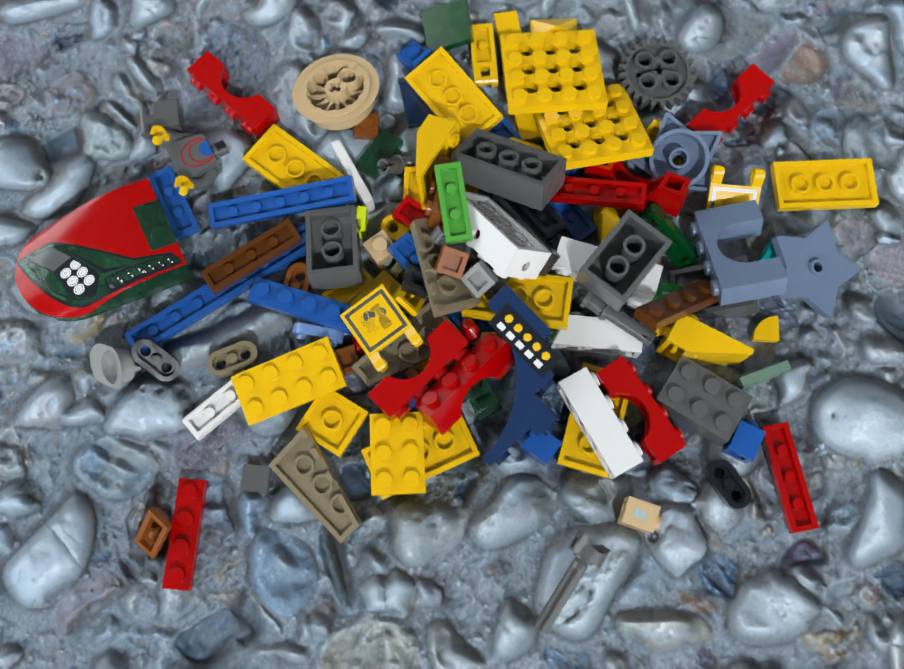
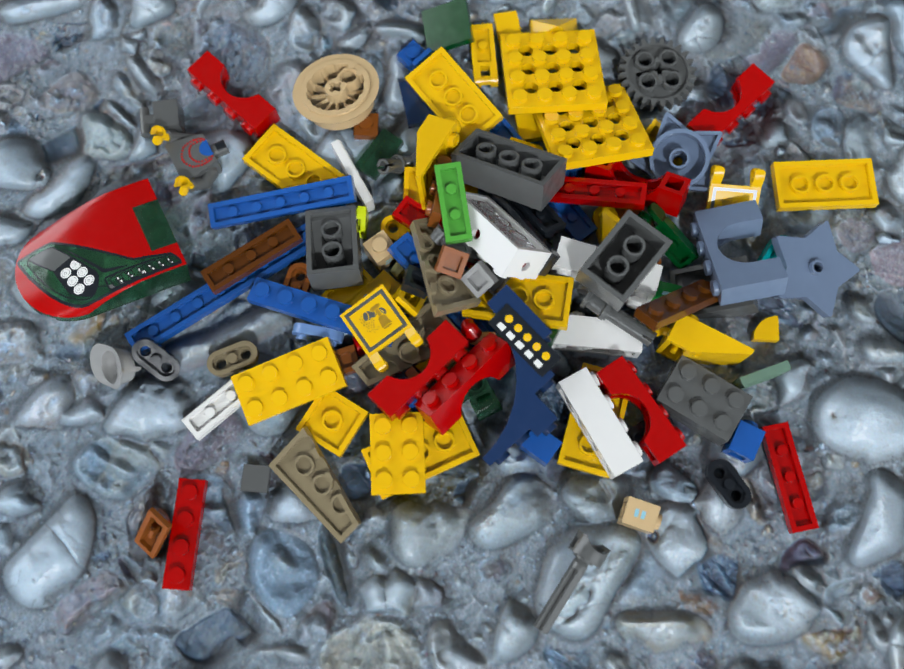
blue plate [148,166,202,241] -> none

